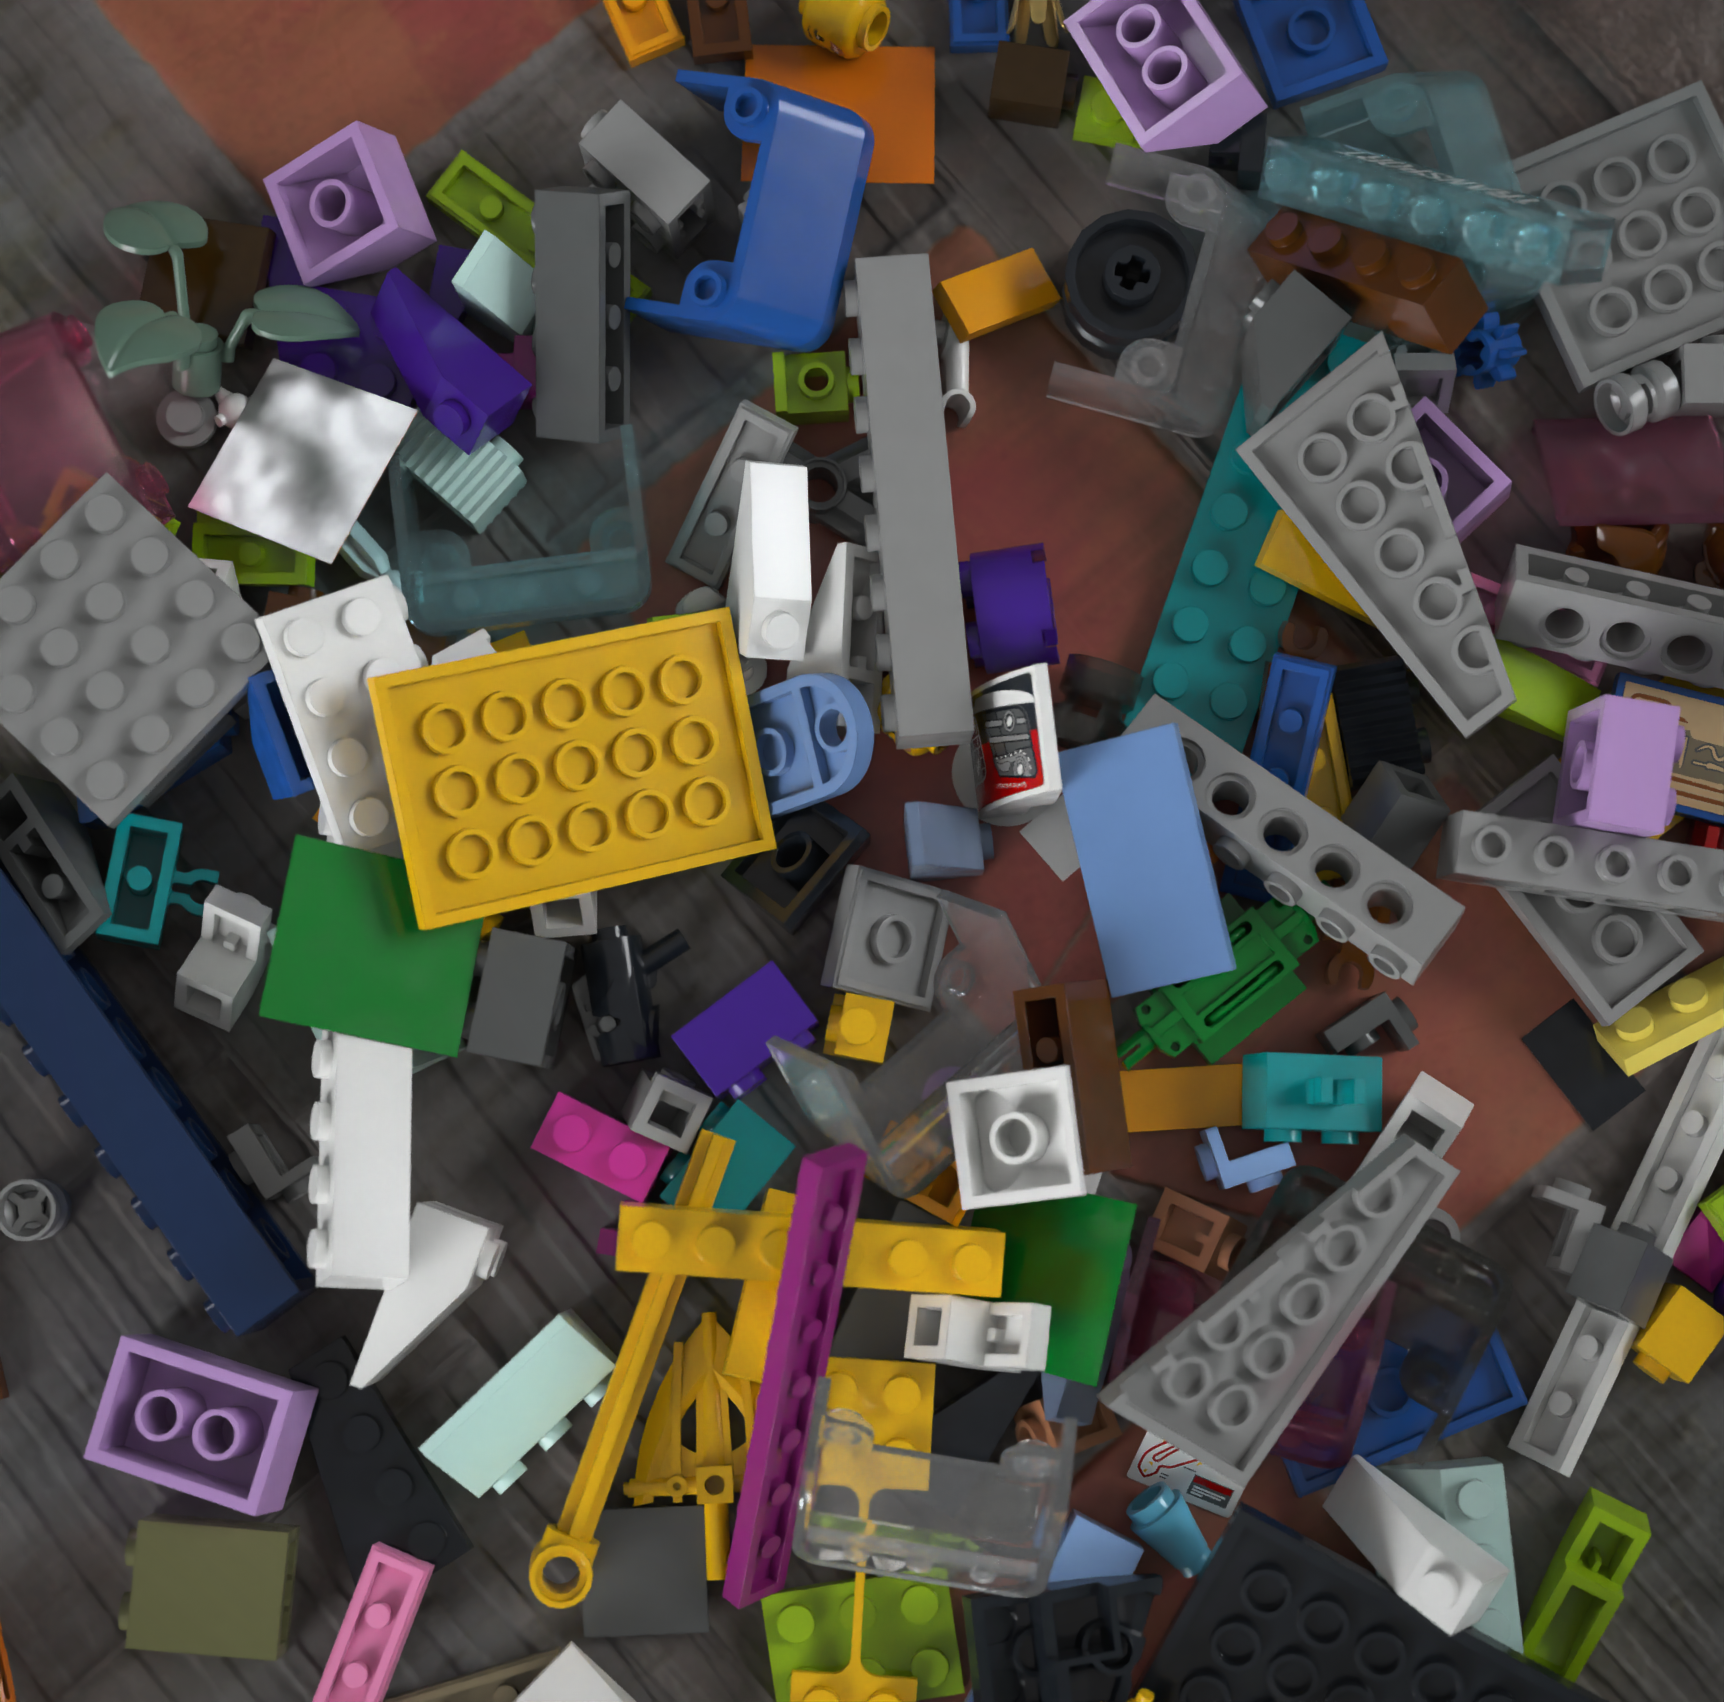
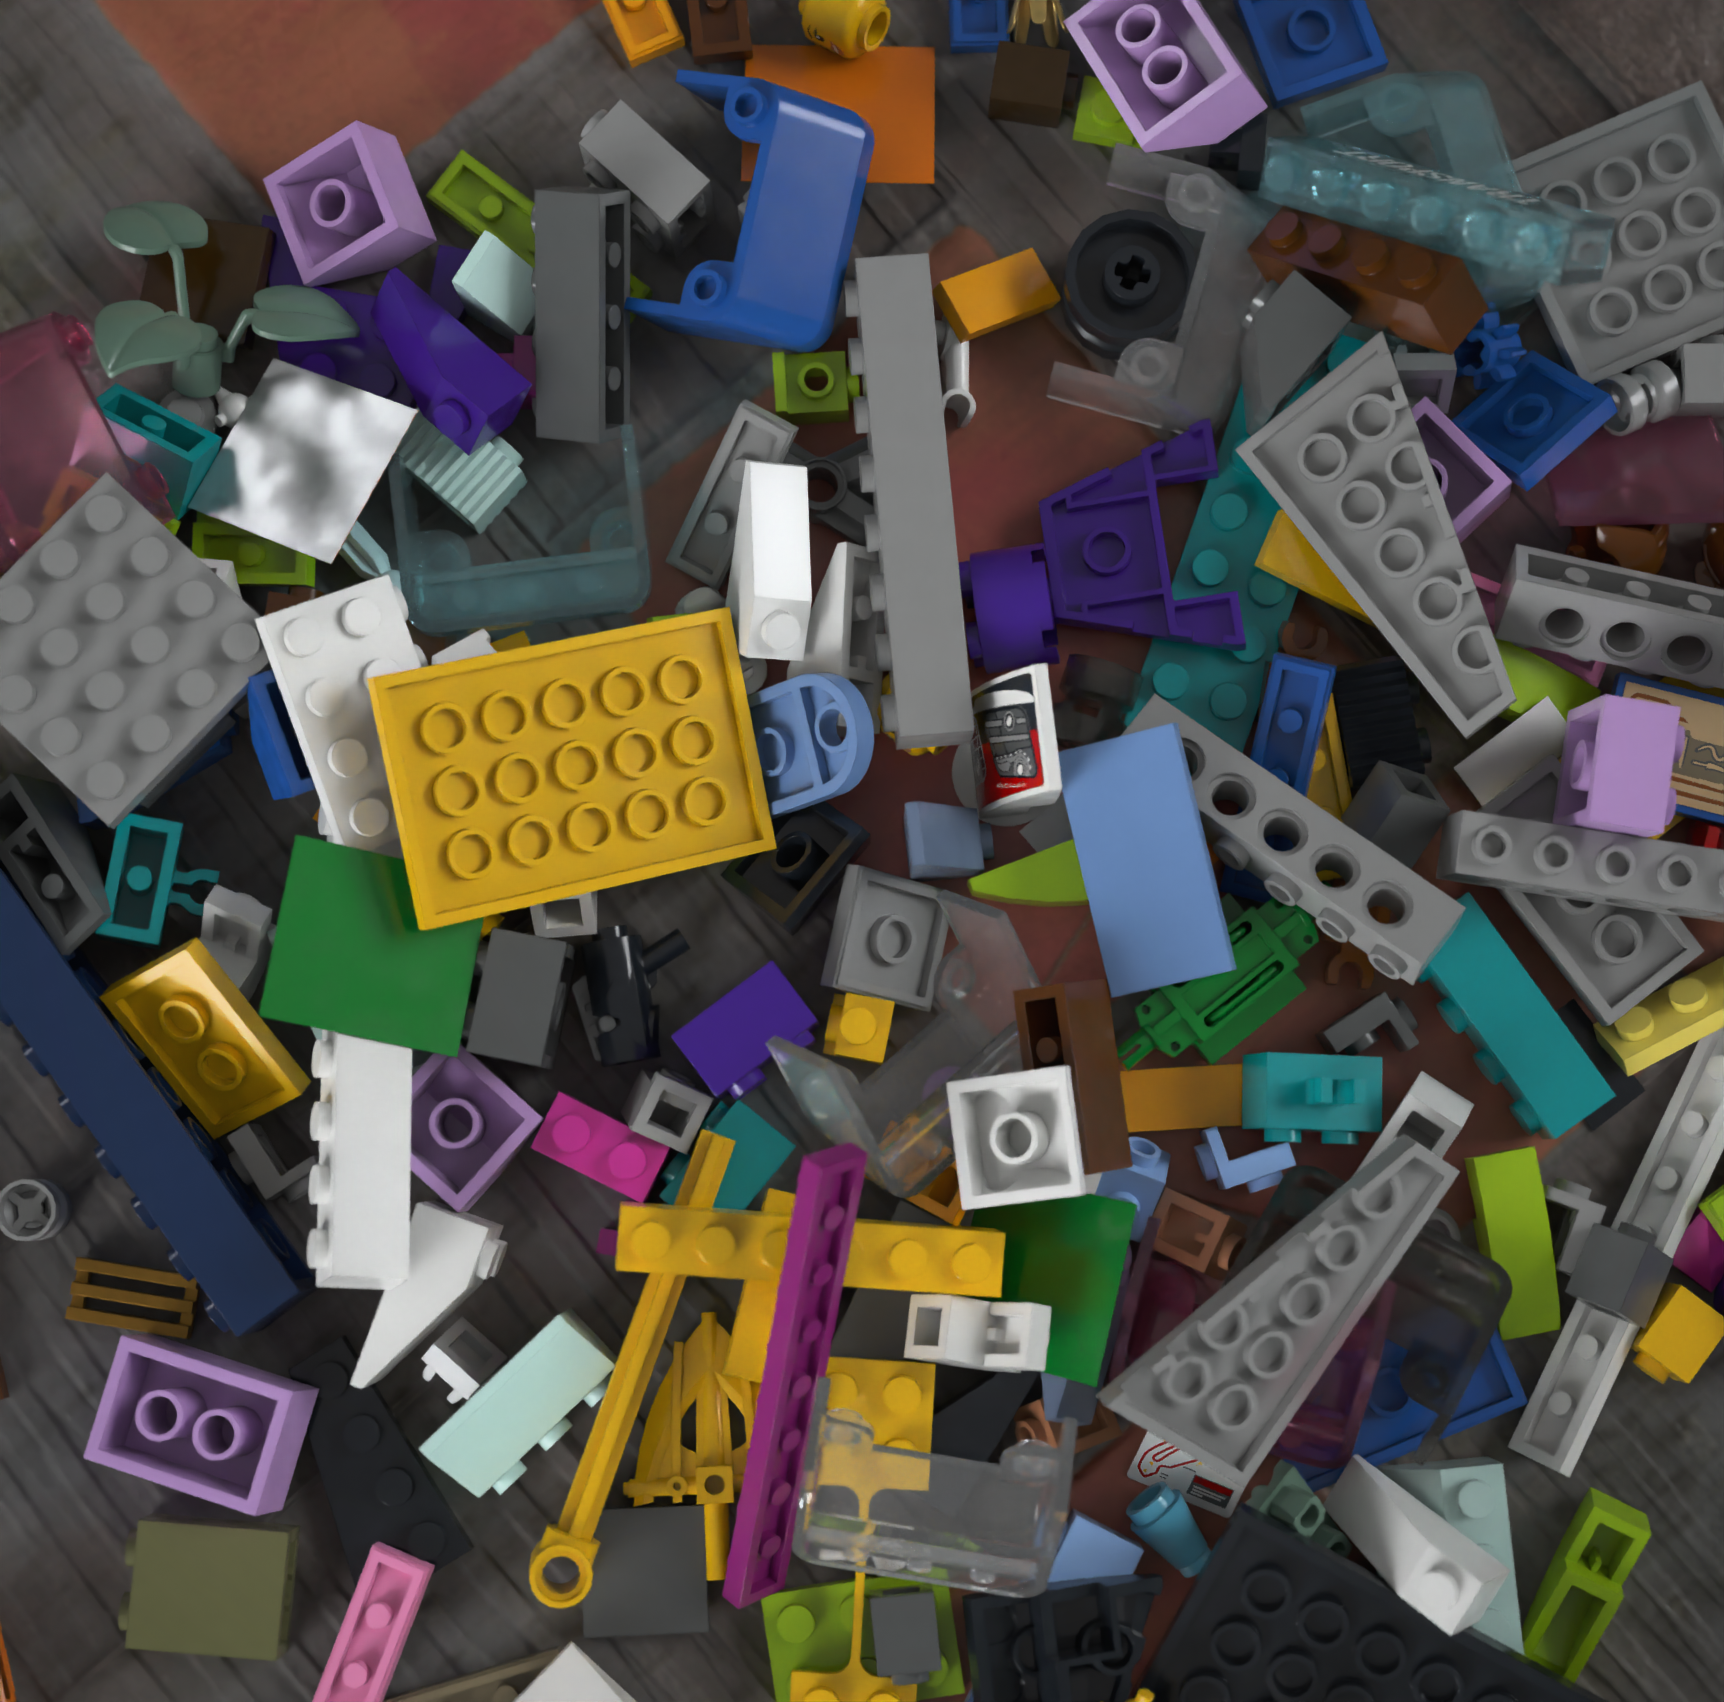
none -> pearl gold tile [65,1256,201,1339]
none -> teal brick [71,383,222,520]
none -> yellow plate [99,937,311,1139]
none -> lavender slope [410,1043,544,1213]
none -> light grey tile [421,1316,508,1404]
none -> dark grey brick [870,1583,942,1685]
none -> lime slope [967,839,1089,907]
none -> dark purple wing [1038,418,1246,651]
none -> light blue bracket [1095,1136,1171,1243]
none -> sand green hips [1246,1459,1352,1558]
none -> teal brick [1417,892,1616,1139]
none -> blue plate [1451,350,1618,491]
none -> white sticker [1454,696,1566,806]
none -> lime slope [1464,1146,1561,1341]

